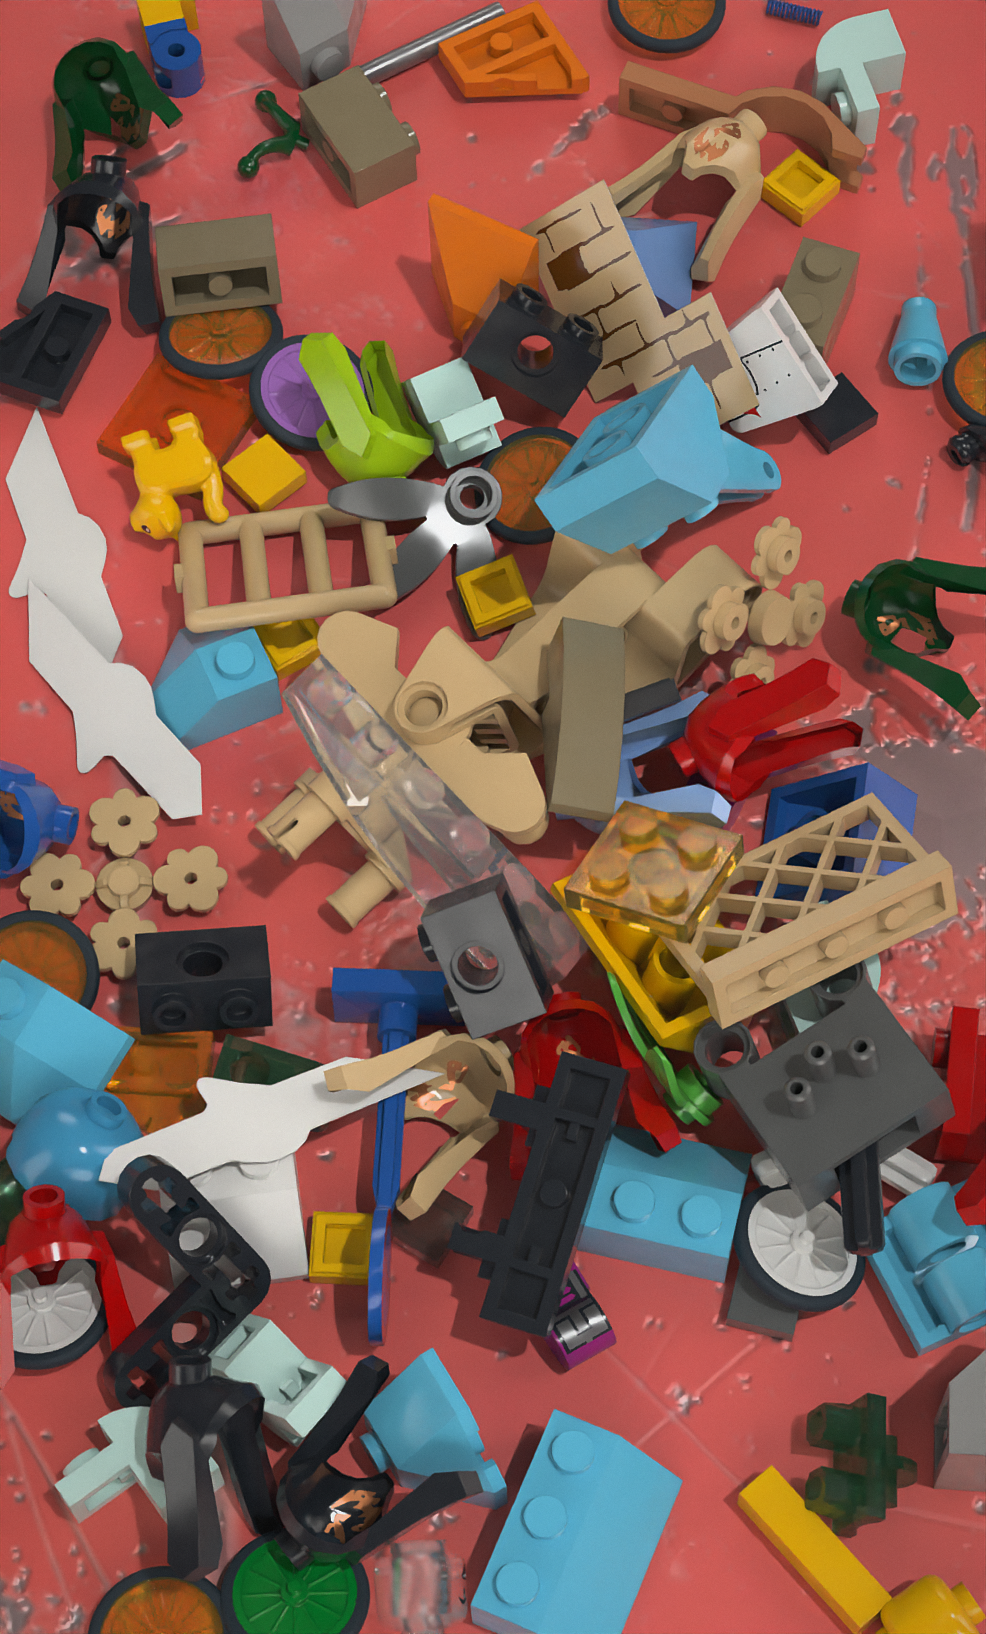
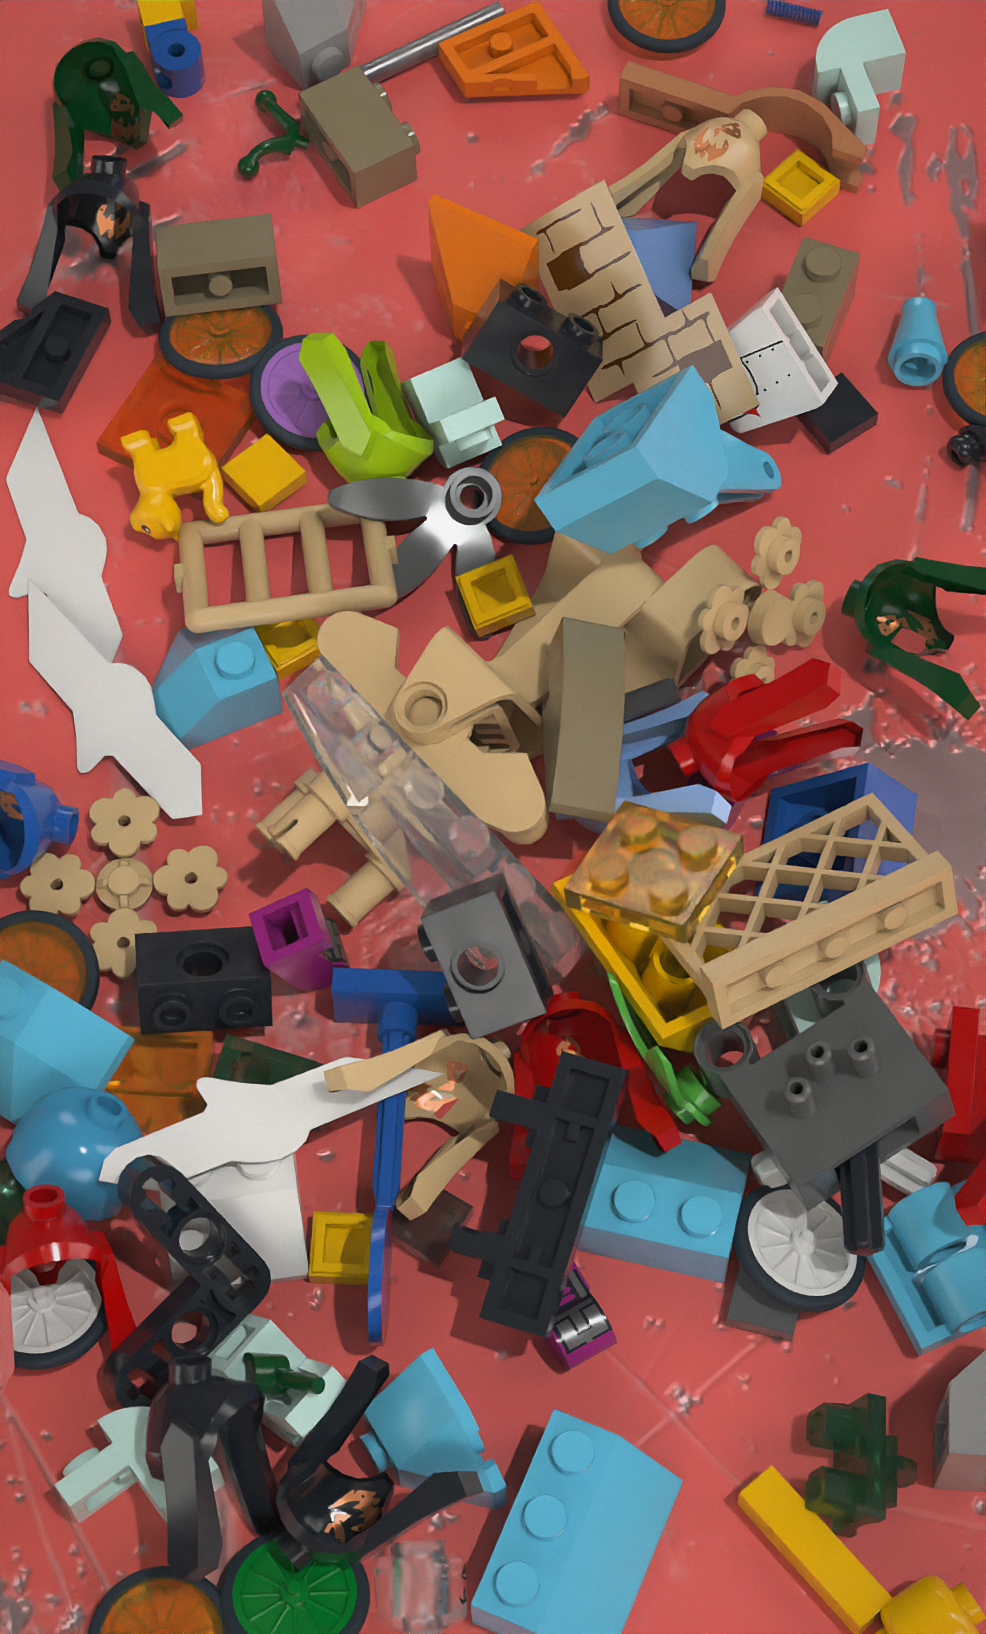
none -> dark green hand [243,1352,325,1397]
none -> magenta leg [248,888,350,991]

